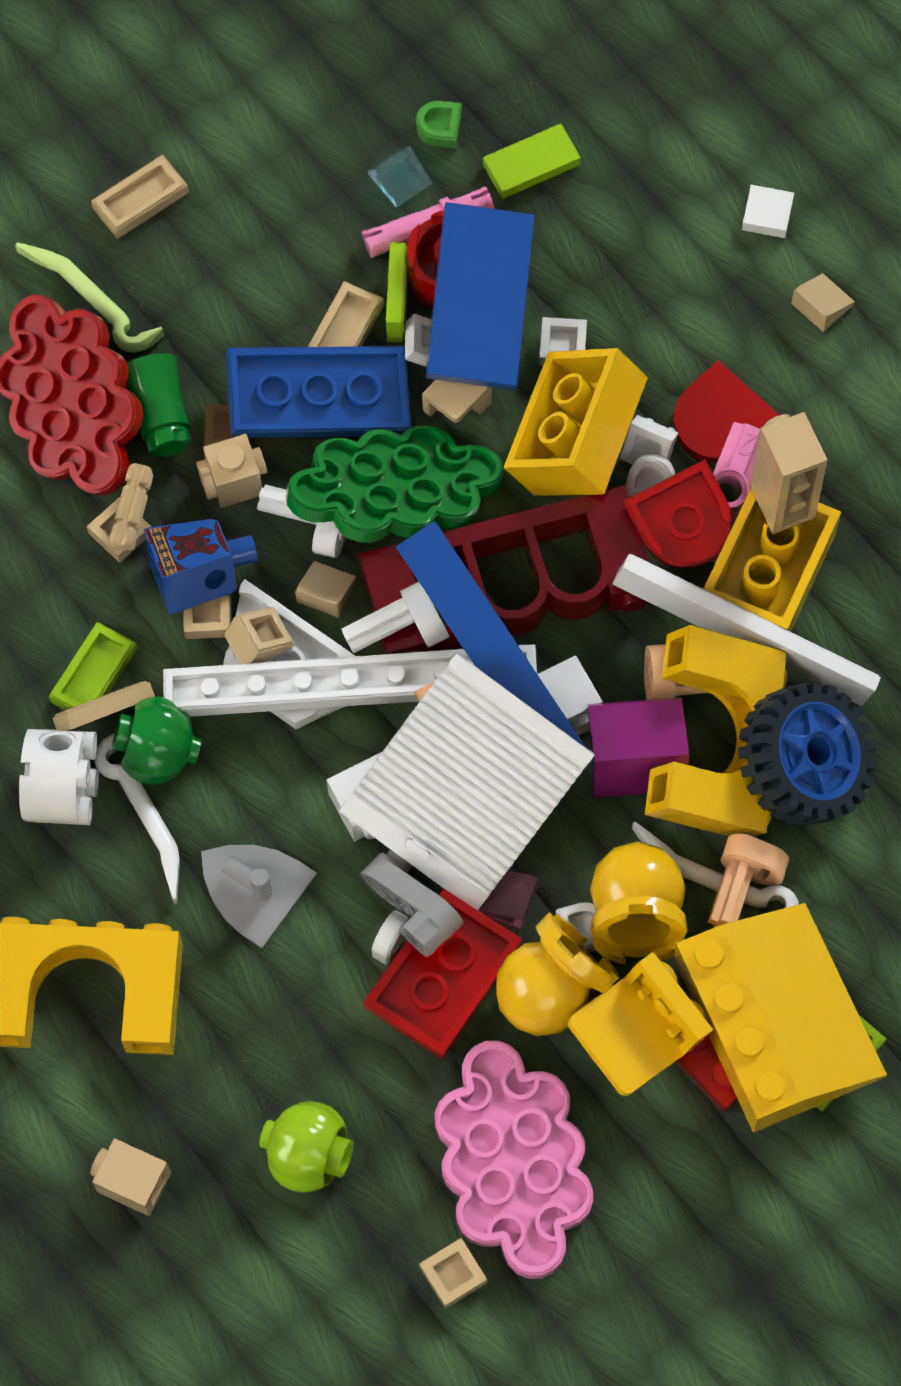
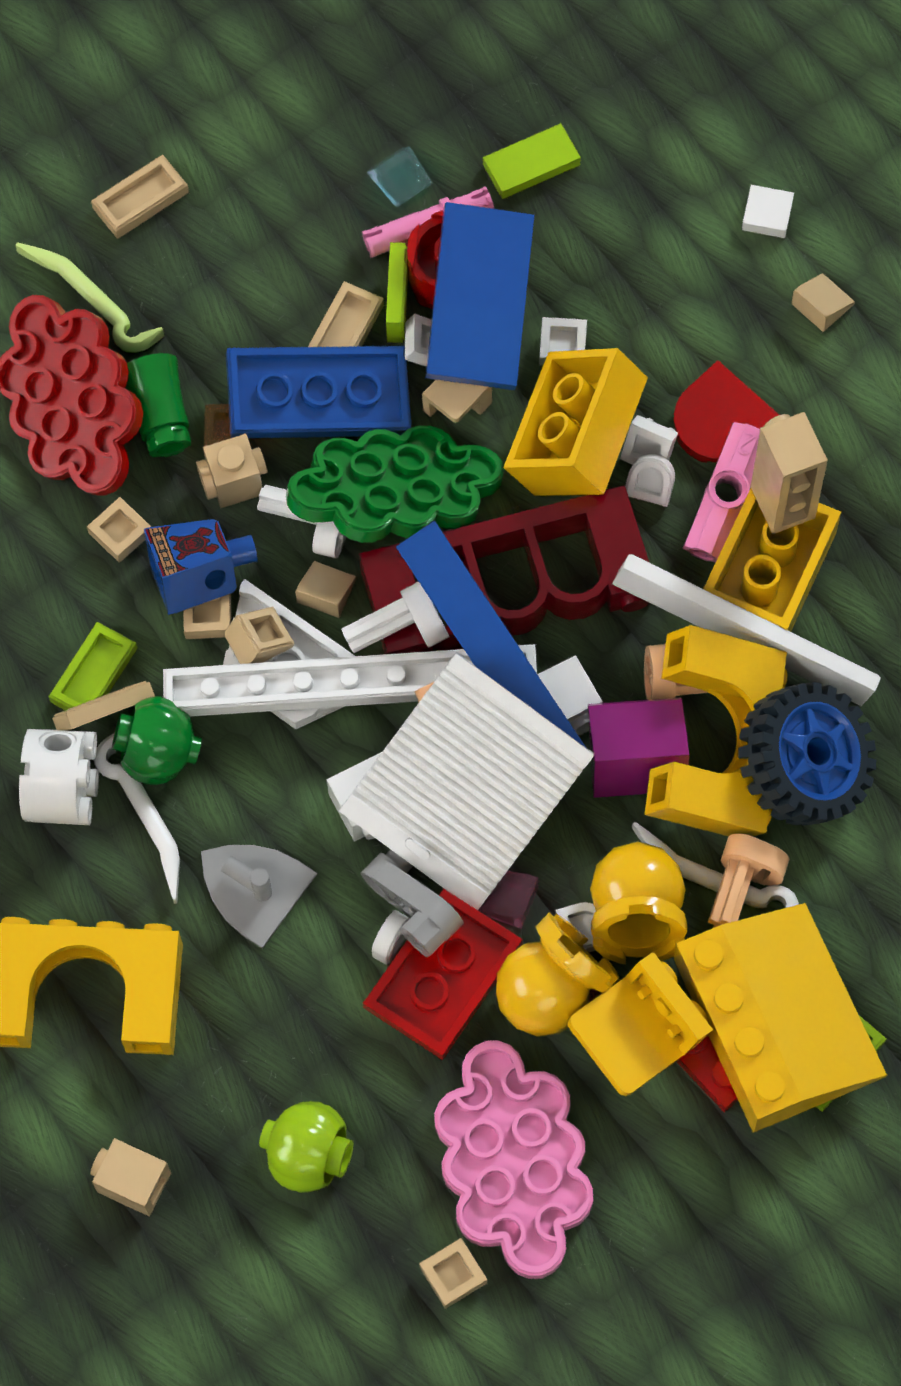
tan axle [109,463,153,552] -> none
bright green tile [416,101,462,149] -> none
red tile [623,460,732,569] -> none

